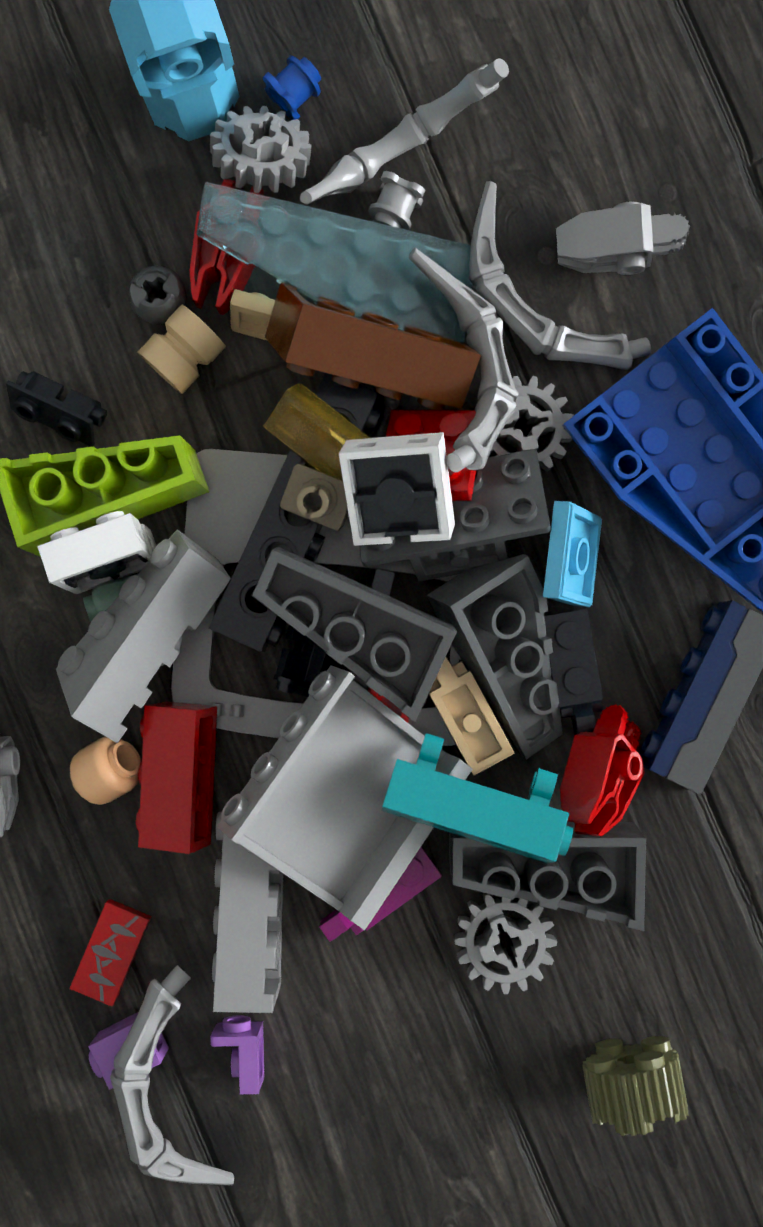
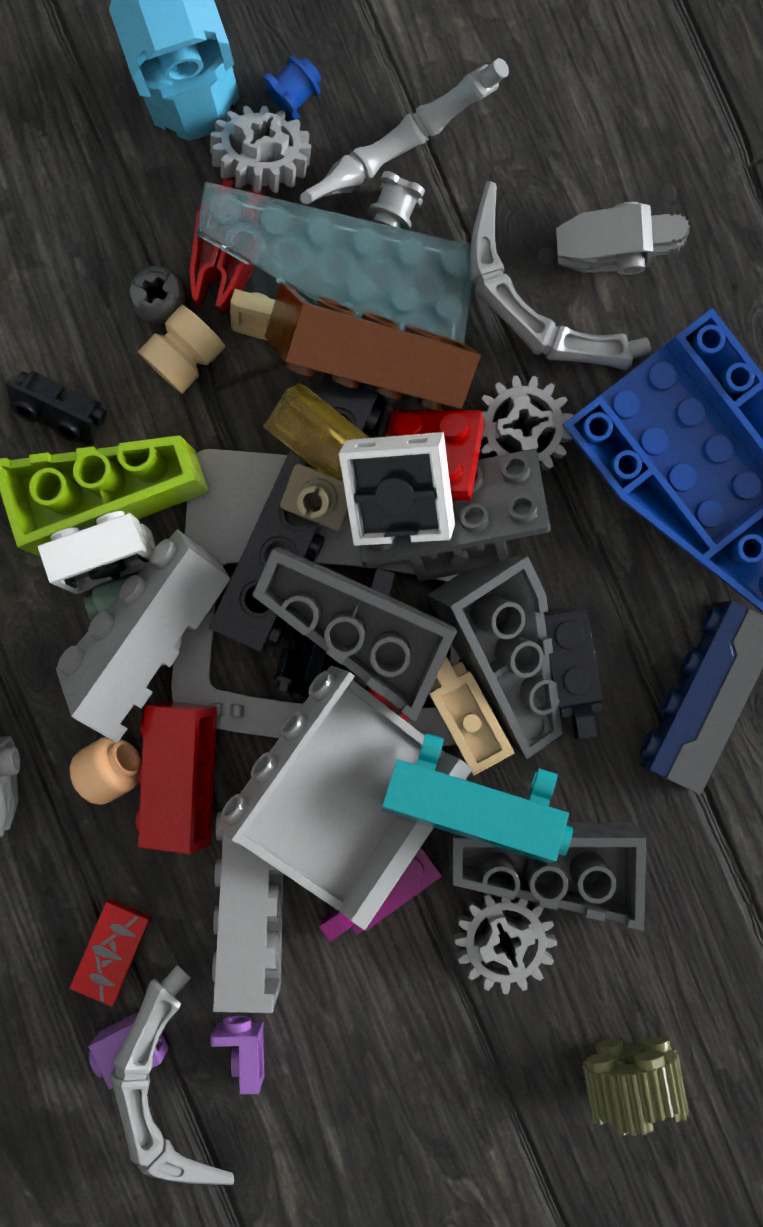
light grey animal [408,247,519,472] -> none
medium azure tile [543,501,602,607] -> none
red hinge [560,704,644,837] -> none

